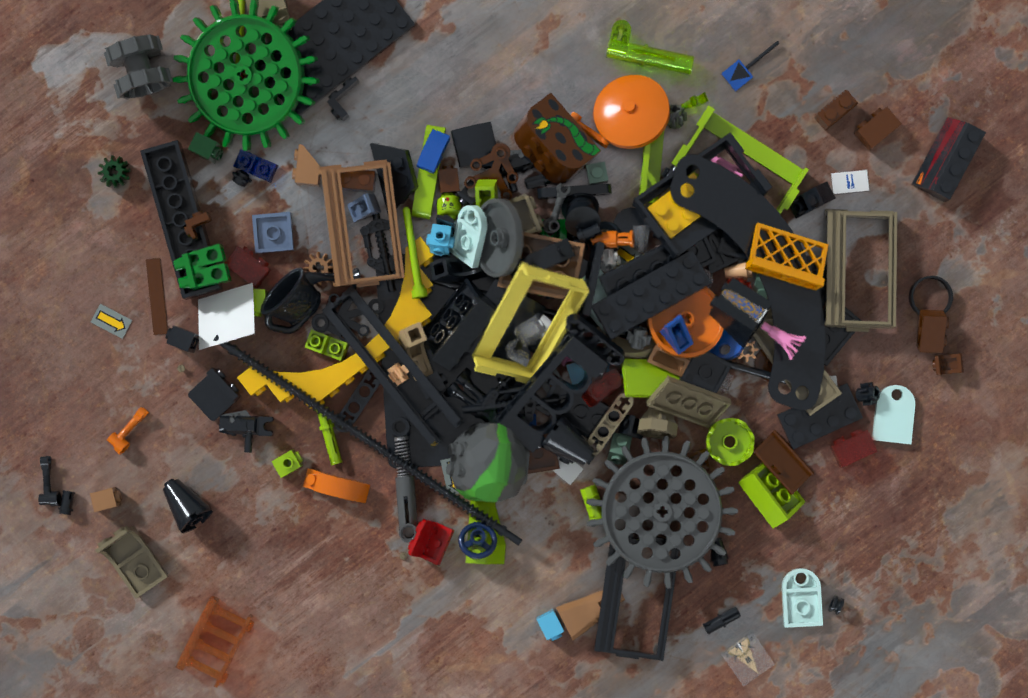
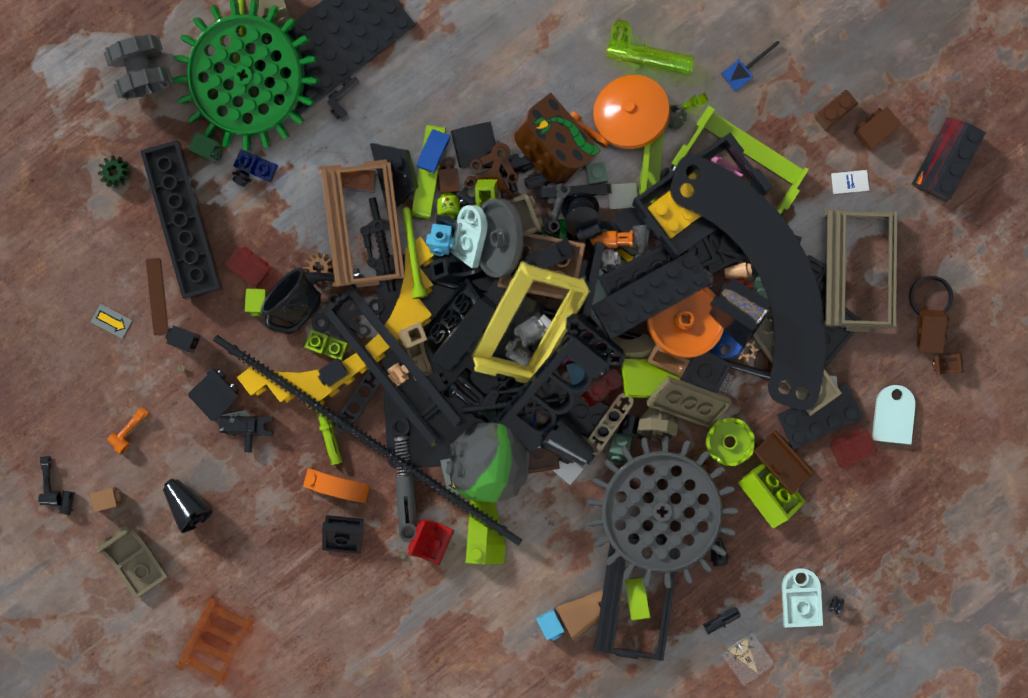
green hips [173,244,232,289] -> none
reddish brown bracket [184,211,212,240] -> none
white sticker [198,283,255,350] -> none
sand blue plate [252,212,294,254] -> none
lime brick [271,449,303,478] -> none
medium nougat slope [292,144,321,187] -> none
sand blue slope [347,193,381,222] -> none
dark blue piece [458,522,497,559] -> none
lime axle [580,485,602,520] -> none
dark grey gear [626,326,652,350] -> none
blue slope [660,315,694,355] -> none
light orange fence [745,223,829,291] -> none
bright pink piece [761,322,806,360] -> none
black slope [790,182,836,219] -> none
black gear [856,382,880,406] -> none
none -> black brick [318,358,349,387]
none -> black bracket [322,515,364,554]
none -> white sticker [609,183,637,209]
none -> lime slope [625,577,651,621]

